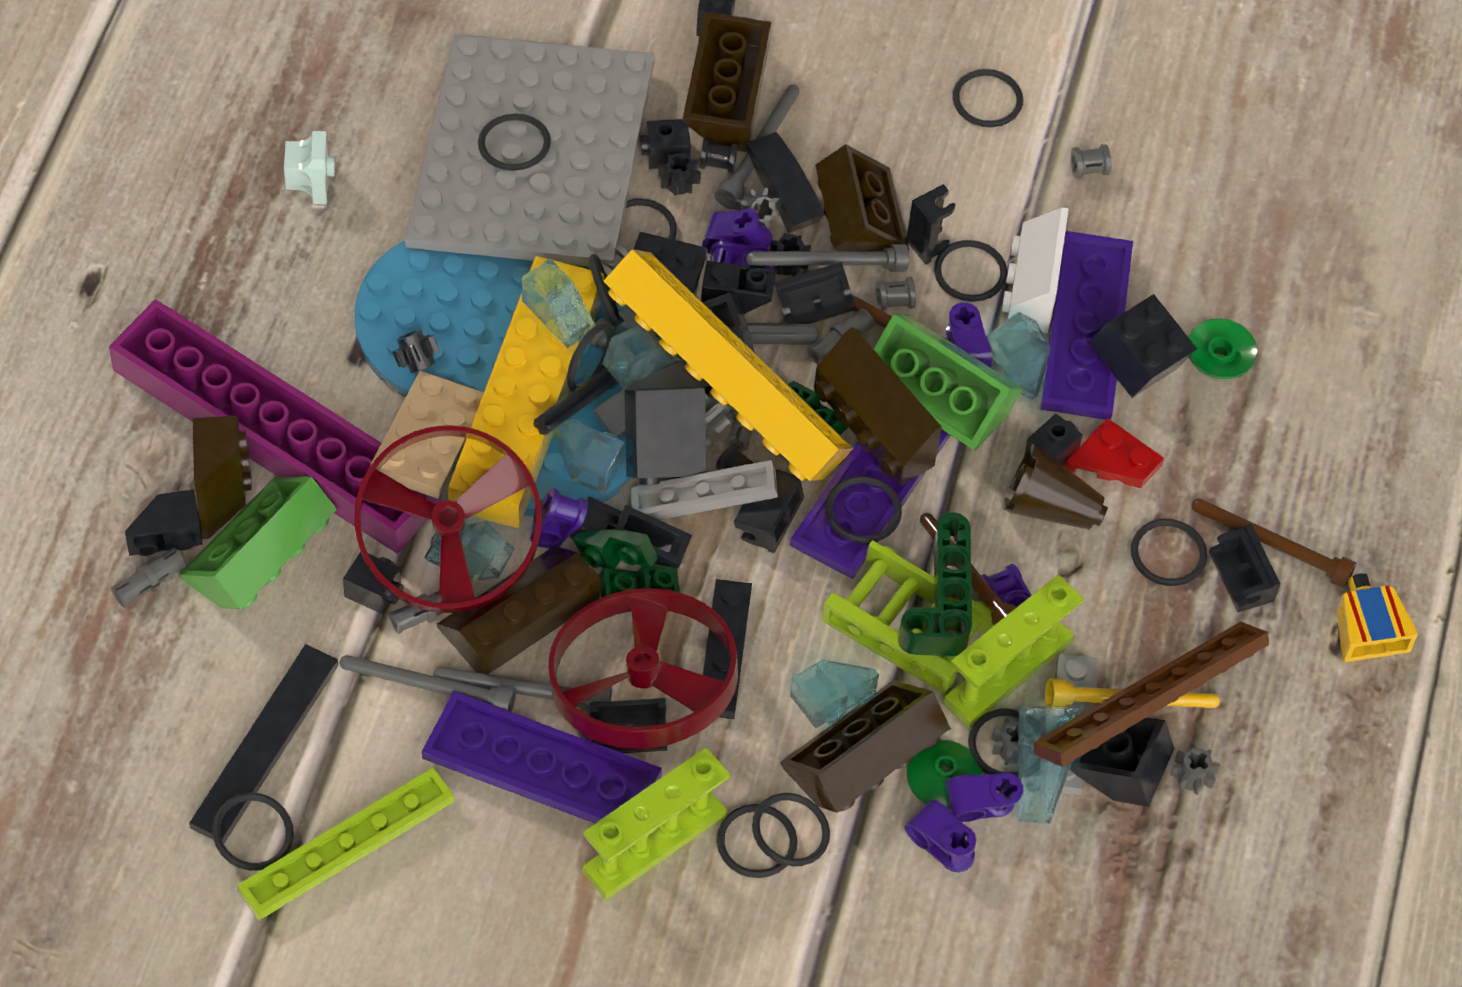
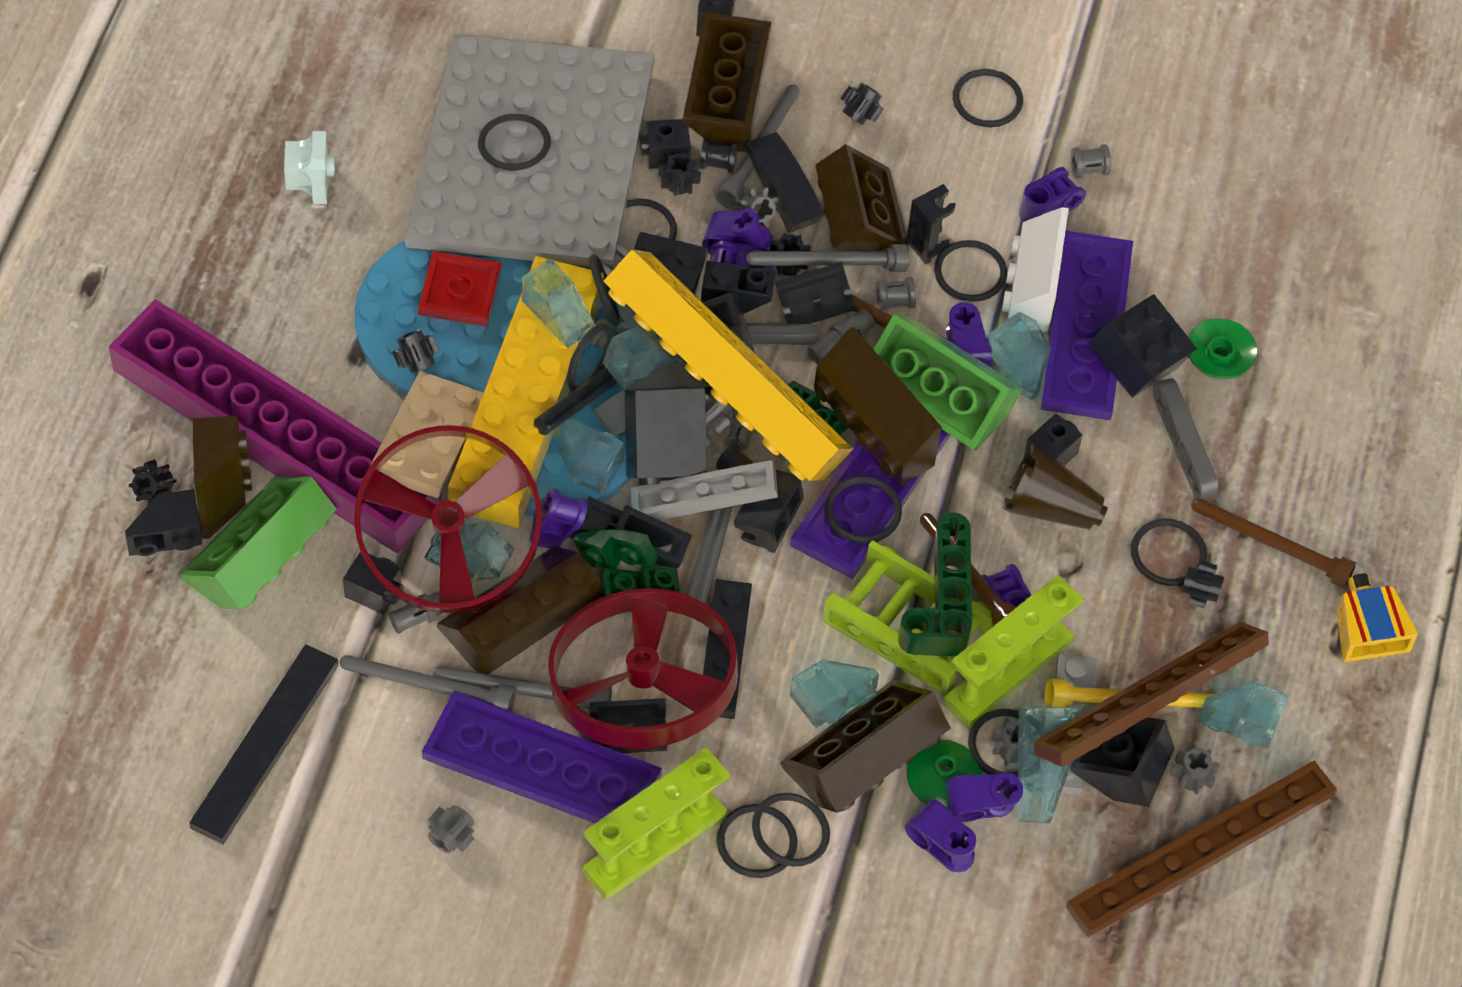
dark grey pin [111,548,186,608] -> none
black tyre [212,793,294,871] -> none
lime plate [237,767,454,921] -> none
red wing [1065,418,1164,488] -> none
black hinge [1209,524,1281,612] -> none
none -> black gear [128,459,177,503]
none -> red tile [418,251,502,327]
none -> dark grey gear [428,805,475,853]
none -> dark grey axle [688,506,733,605]
none -> black gear [840,82,884,125]
none -> dark purple piece [1019,167,1086,222]
none -> reddish brown plate [1066,760,1337,937]
none -> dark grey beam [1153,378,1218,500]
none -> black gear [1181,560,1224,609]
none -> clear light blue slope [1198,682,1289,749]

